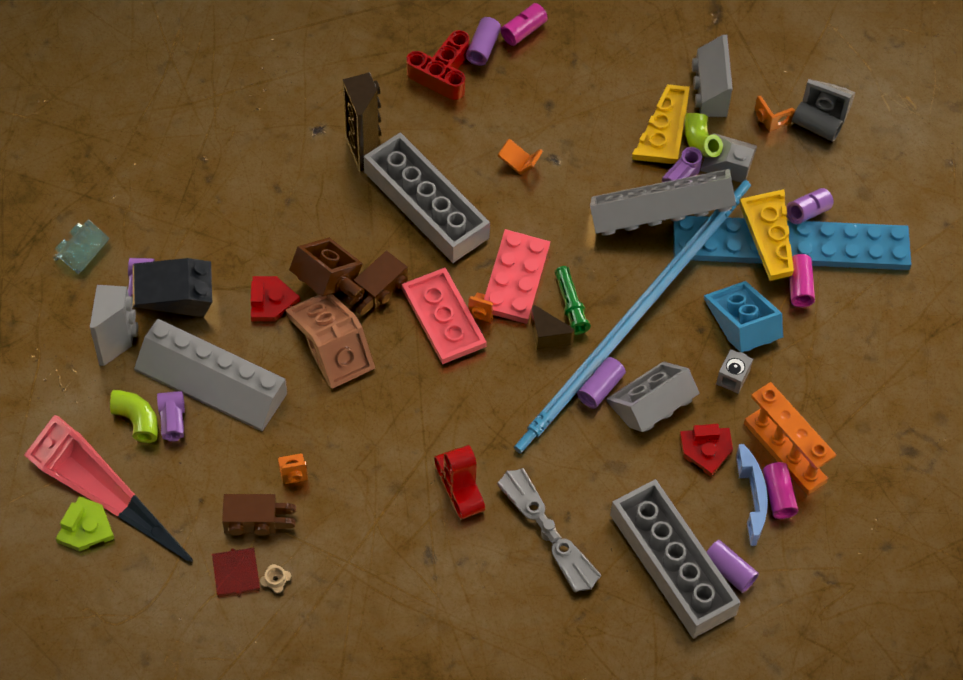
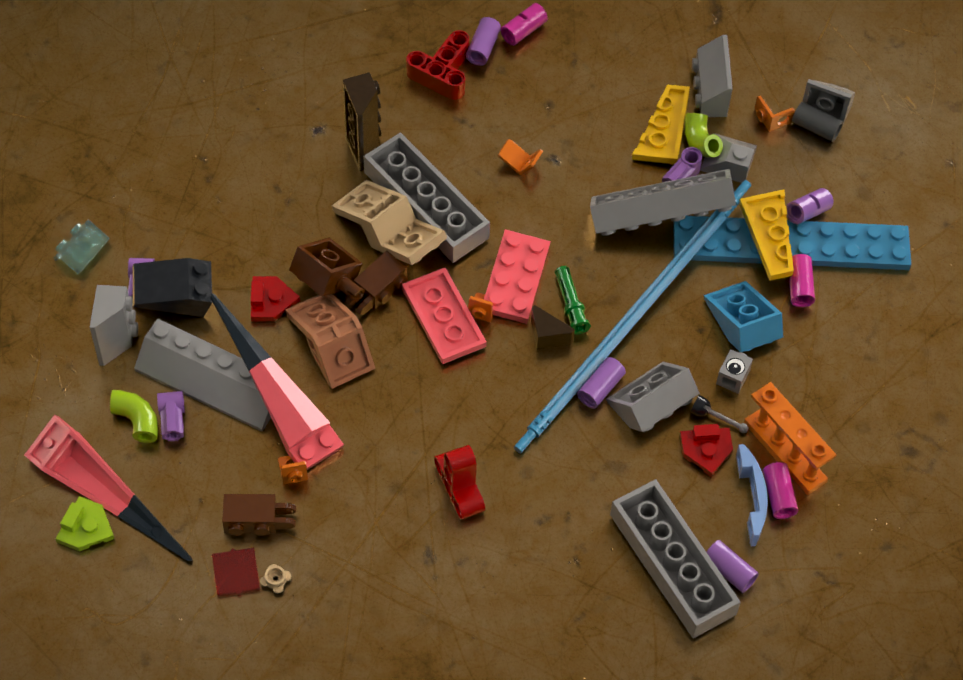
light grey piece [497,468,601,592] -> none
none -> coral plate [210,293,344,470]
none -> tan bracket [332,180,447,265]
none -> hinge [690,395,748,433]

